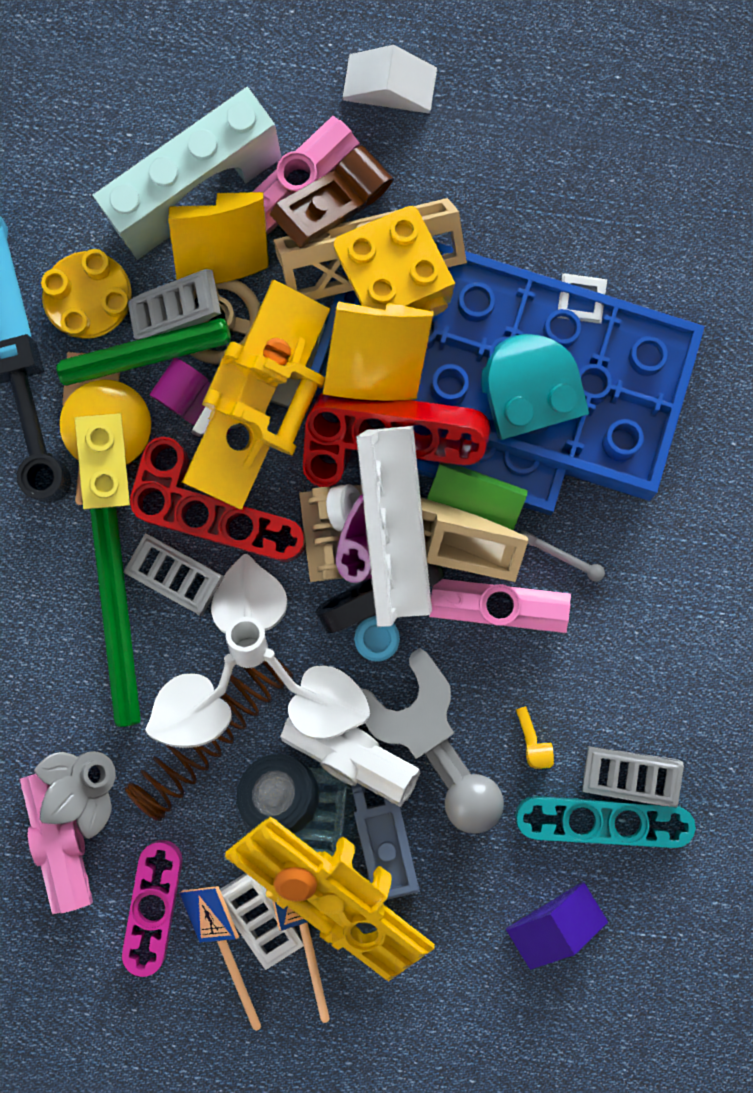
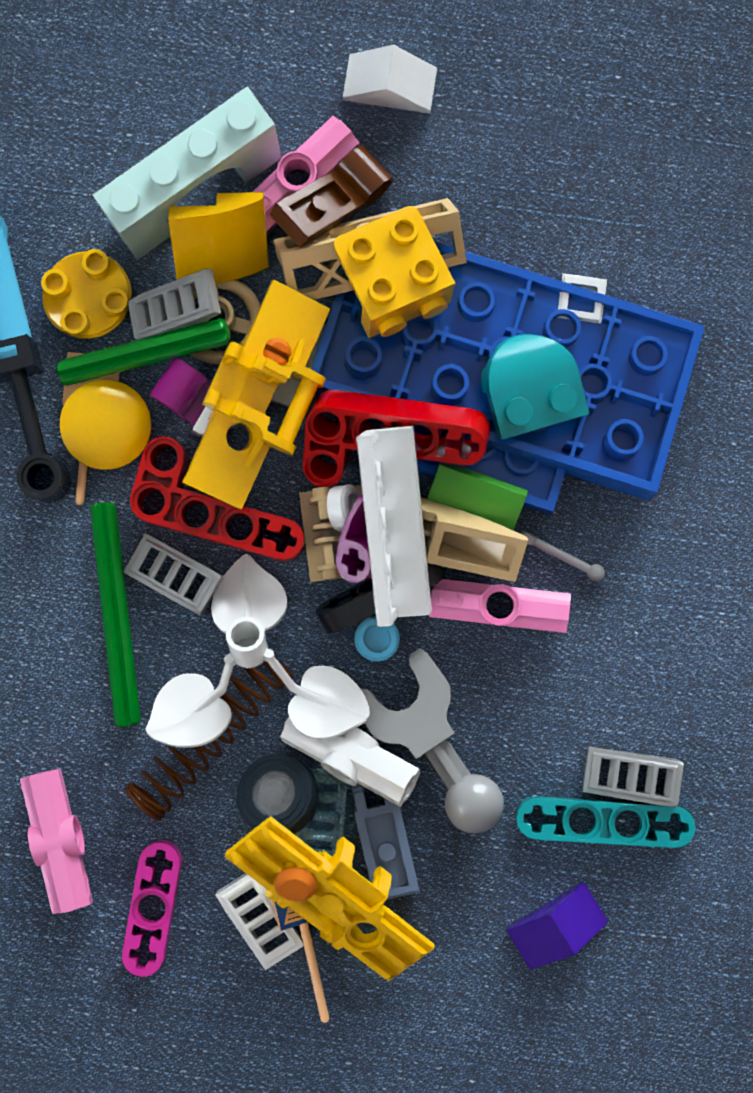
light grey plate [34,751,116,839] -> none
light yellow plate [75,413,130,510] -> none
piece [179,886,261,1031] -> none
yellow slope [323,302,433,401] -> none
yellow hand [516,706,554,769] -> none

